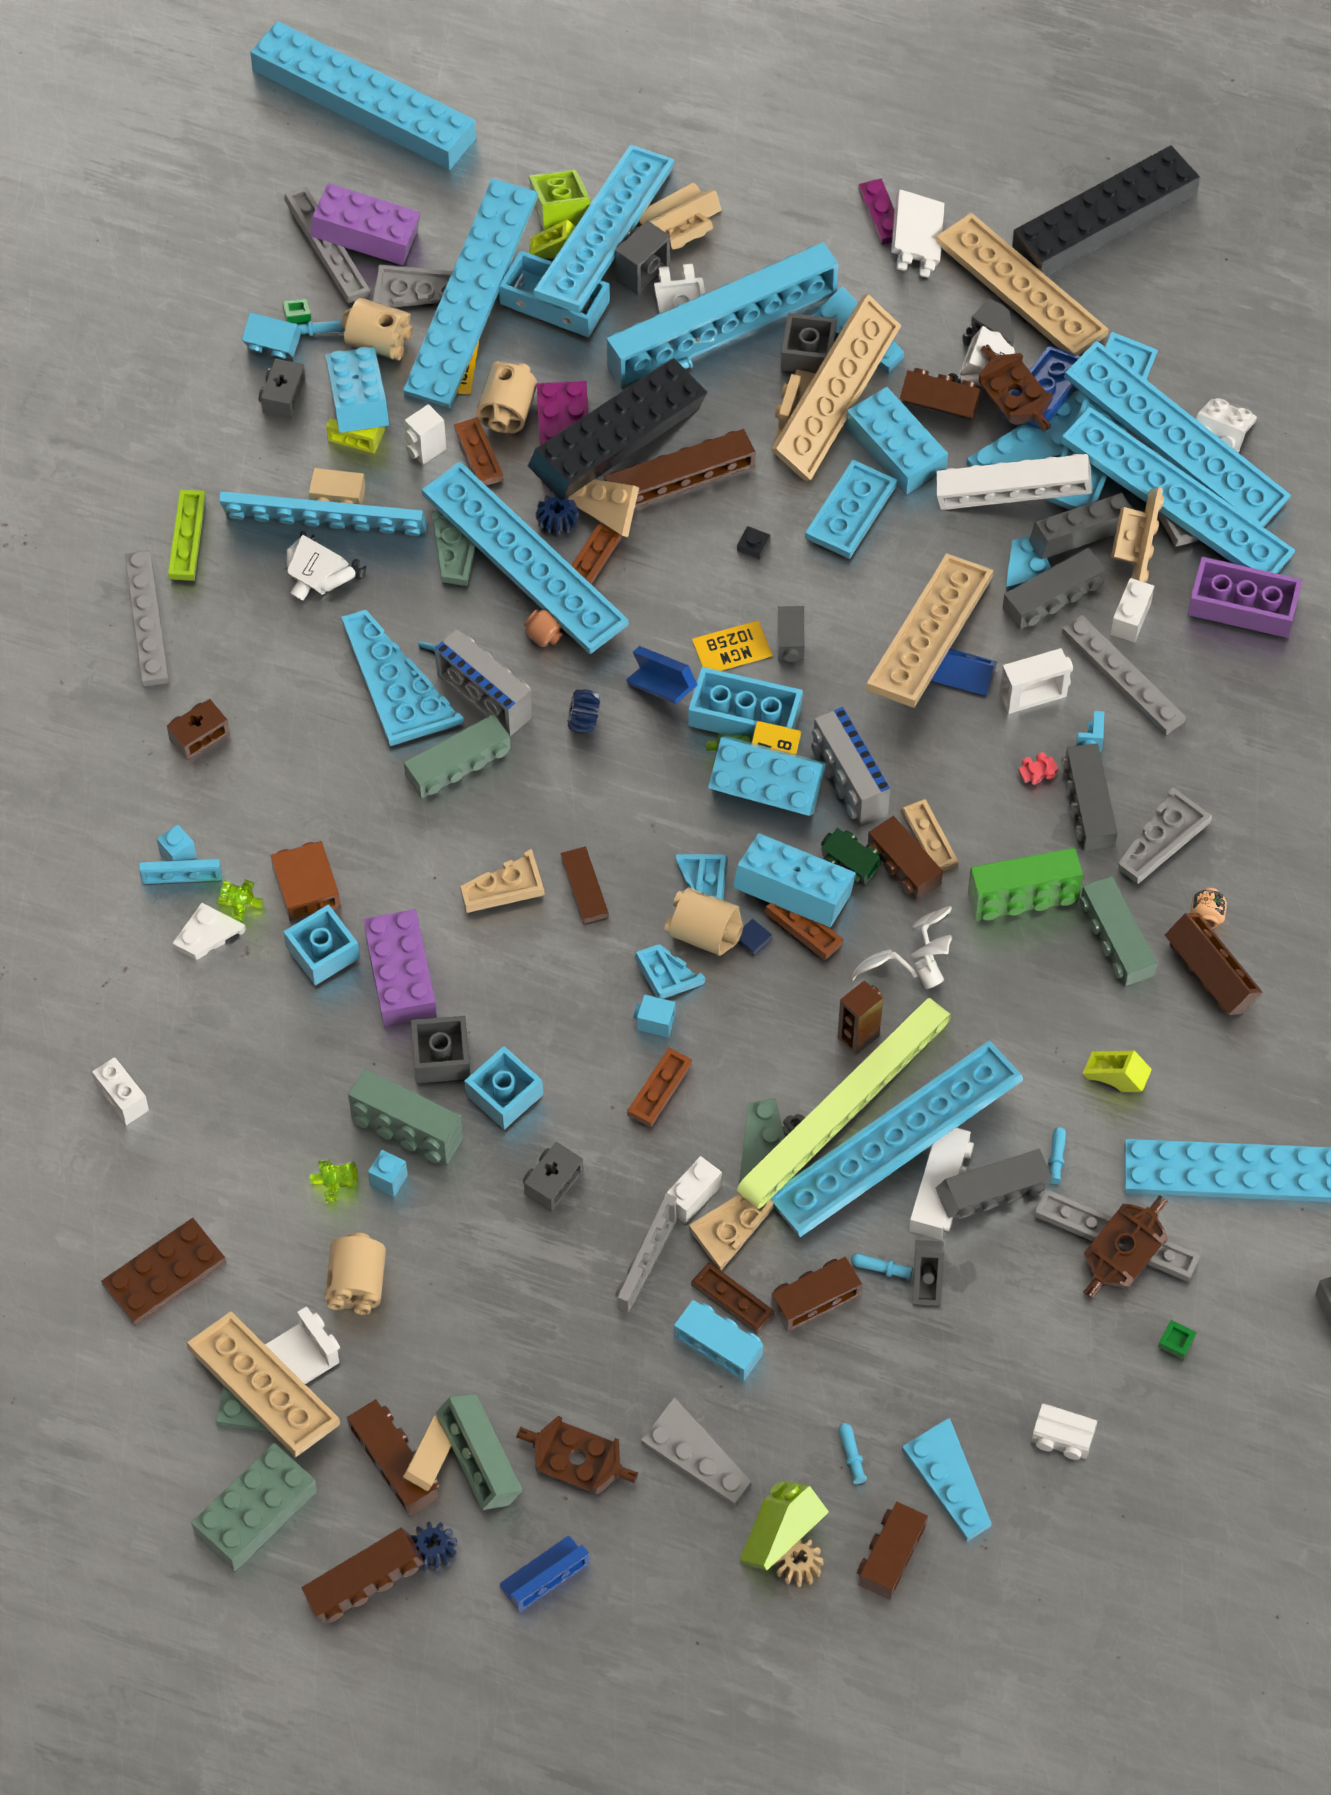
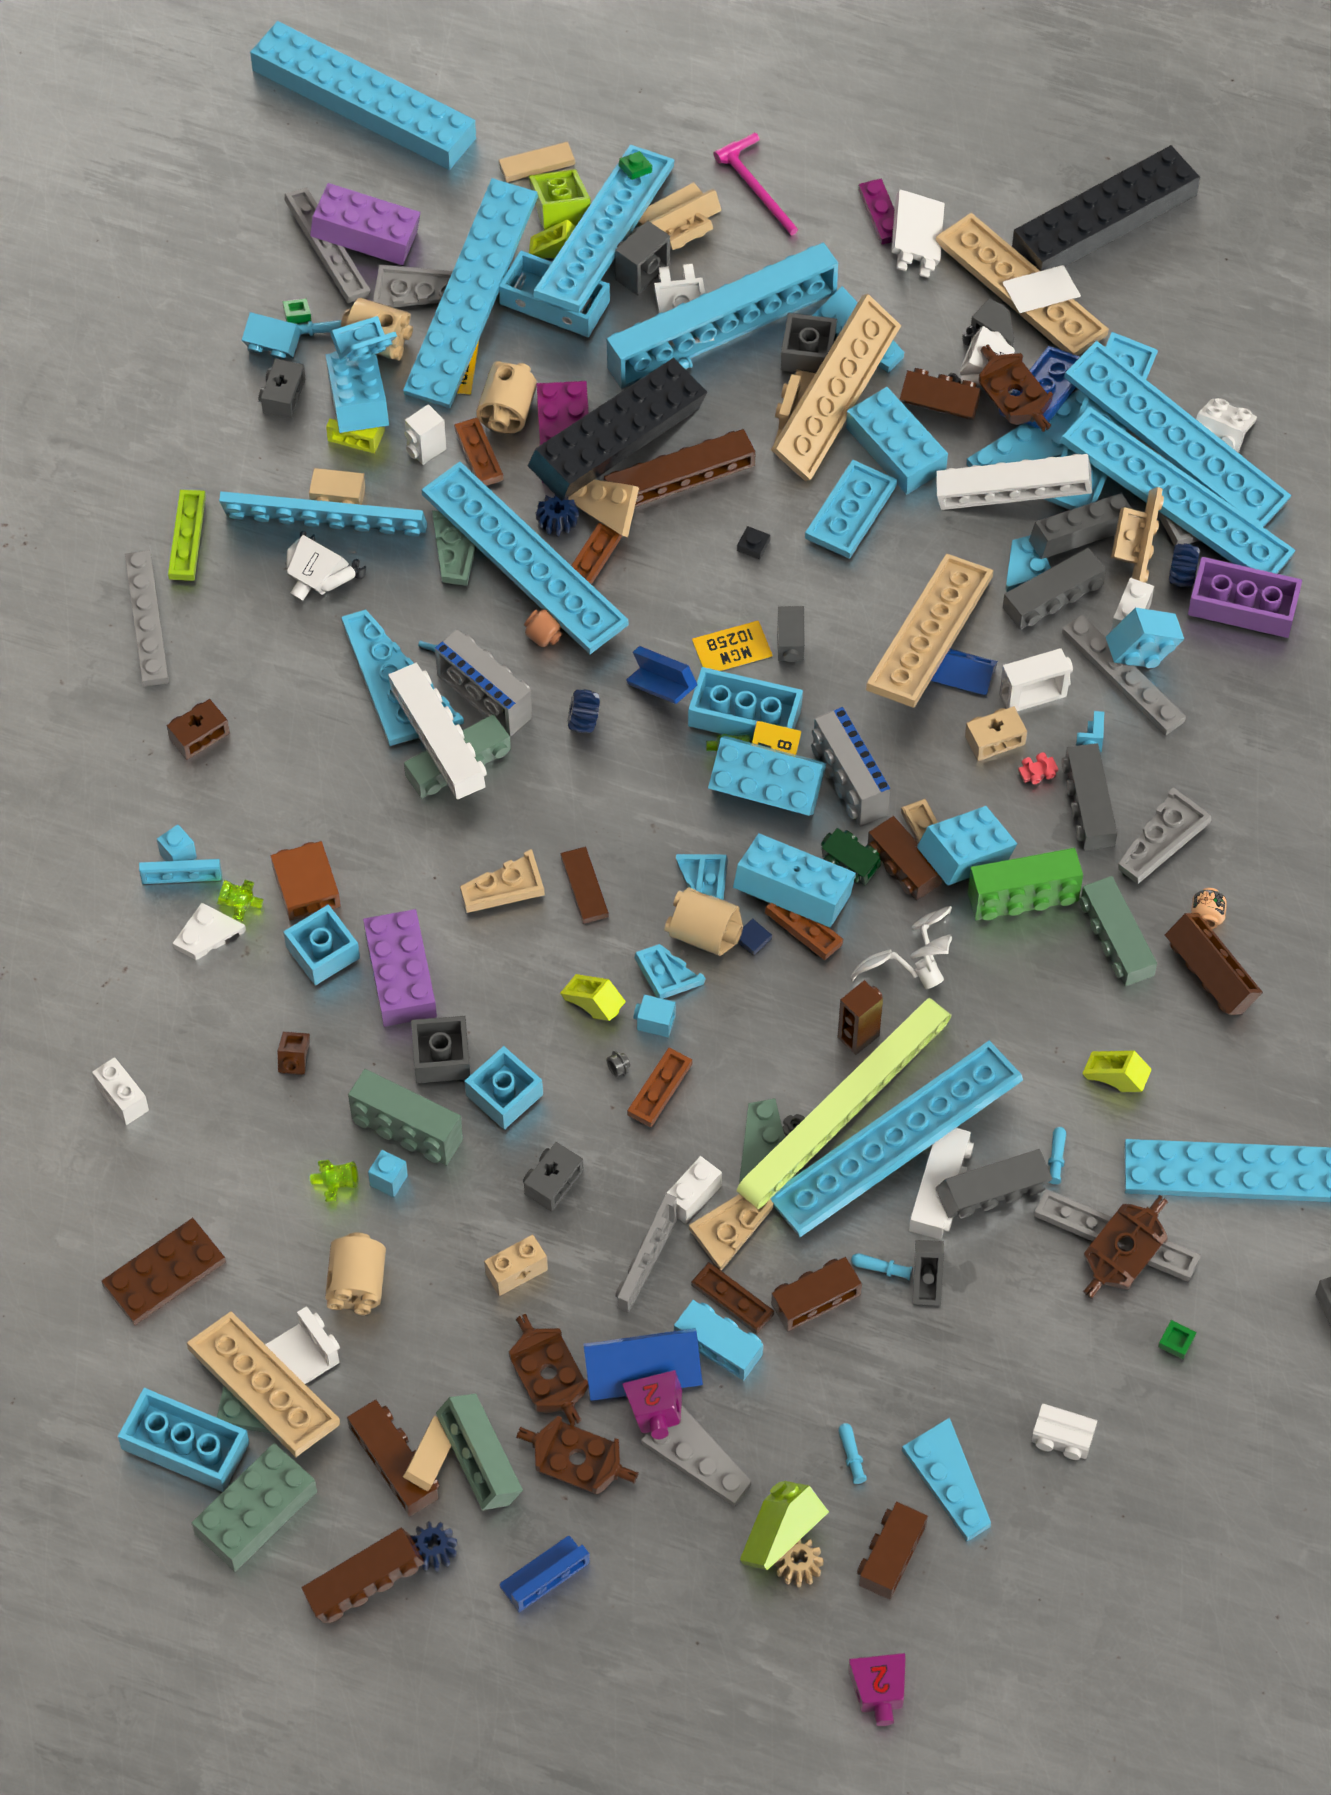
none -> medium azure brick [118,1388,250,1492]
none -> reddish brown bracket [277,1031,310,1075]
none -> medium azure bracket [330,316,397,362]
none -> white brick [388,662,487,800]
none -> tan brick [484,1235,548,1296]
none -> tan tile [499,142,575,182]
none -> reddish brown plate [509,1314,588,1426]
none -> neon yellow arch [560,974,626,1021]
none -> blue tile [583,1328,703,1401]
none -> dark grey plate [606,1051,630,1077]
none -> green plate [619,151,653,180]
none -> magenta torso [623,1370,682,1439]
none -> dark pink bar [713,132,798,235]
none -> magenta torso [848,1653,906,1726]
none -> medium azure brick [917,806,1017,885]
none -> tan brick [965,706,1027,761]
none -> white sticker [1003,265,1081,313]
none -> medium azure brick [1106,607,1184,668]
none -> dark blue gear [1169,543,1200,587]

